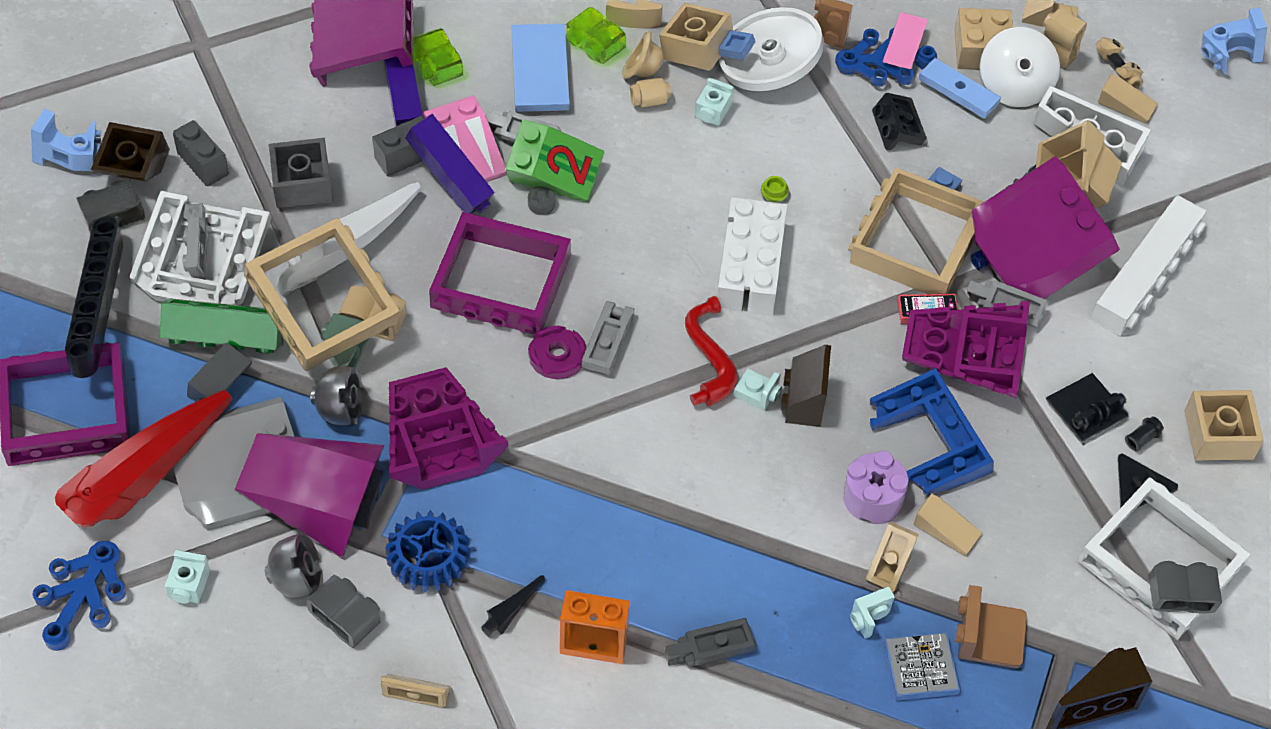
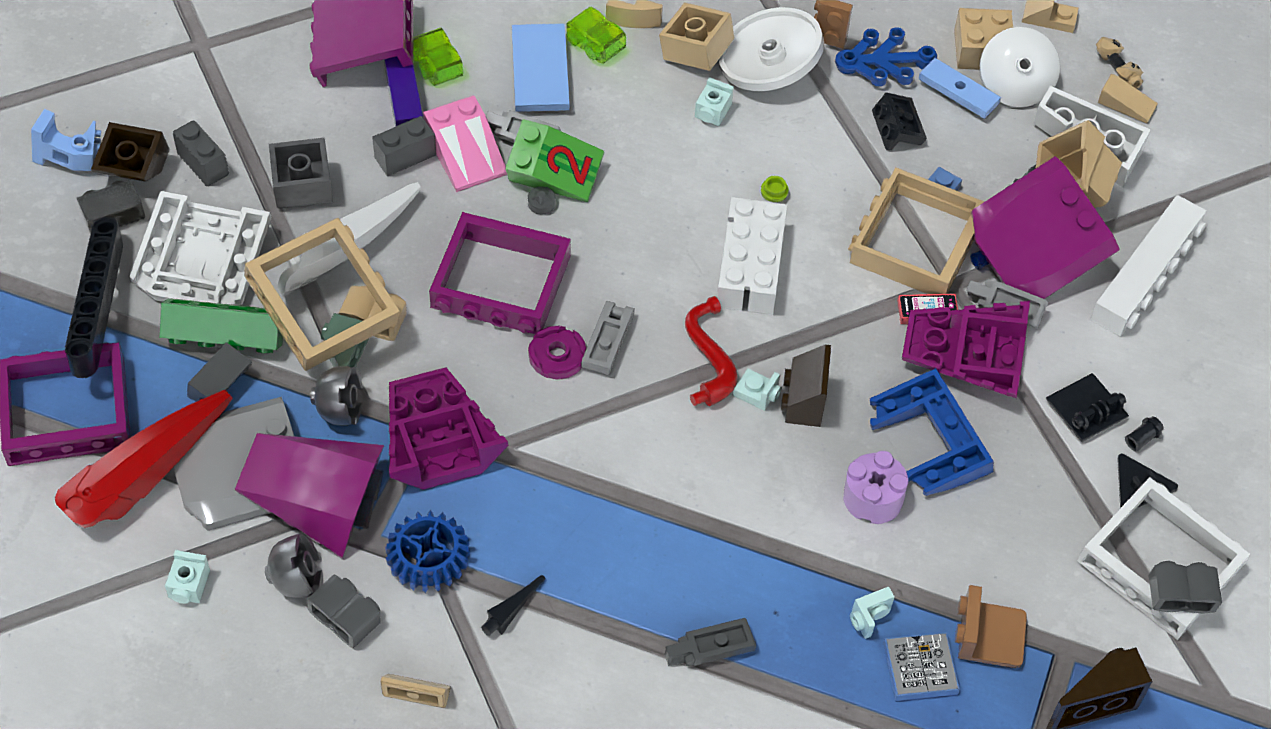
blue plant [32,541,126,651] -> none
light grey hinge [183,203,207,280] -> none
dark purple brick [405,114,495,214] -> none
orange window [560,590,630,664] -> none
tan hat [622,31,663,79] -> none
tan brick [630,77,671,108] -> none
medium blue plate [718,30,756,60] -> none
tan slope [865,521,919,592] -> none
bright pink sticker [883,12,928,69] -> none
tan slope [913,493,982,556] -> none
tan brick [1042,7,1087,69] -> none
tan brick [1184,390,1264,461] -> none
light blue tile [1201,7,1267,74] -> none

